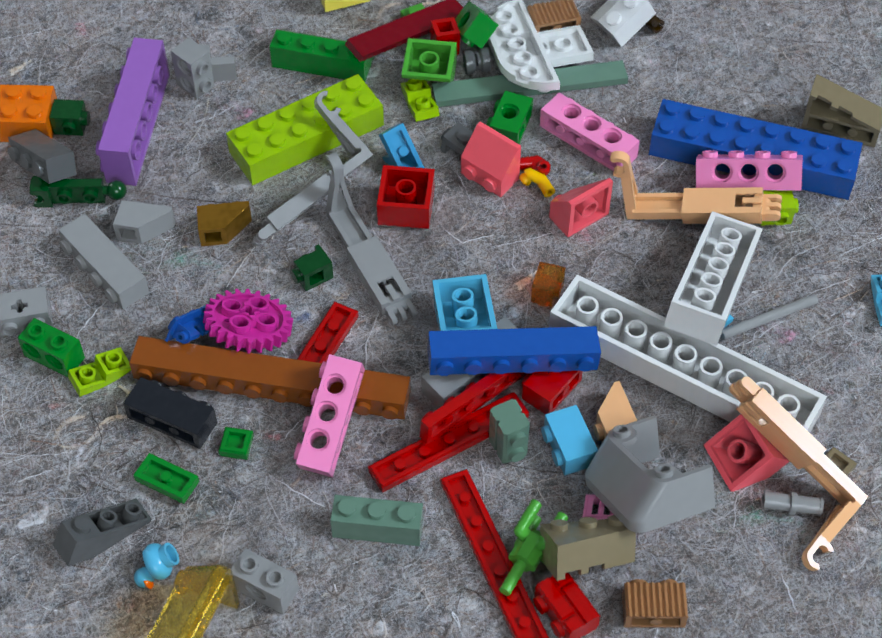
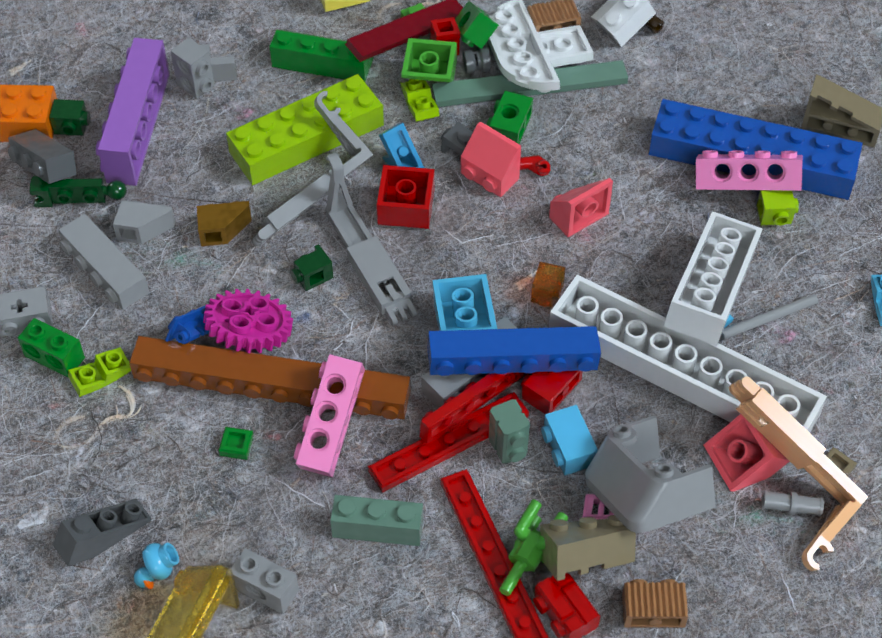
black brick [123,377,217,449] -> none
green plate [133,453,199,504] -> none
red tile [297,301,359,363] -> none
yellow arm [519,168,555,197] -> none
bright pink brick [540,93,640,171] -> none
light nougat slope [593,381,637,443] -> none
light nougat hinge [610,151,782,224] -> none

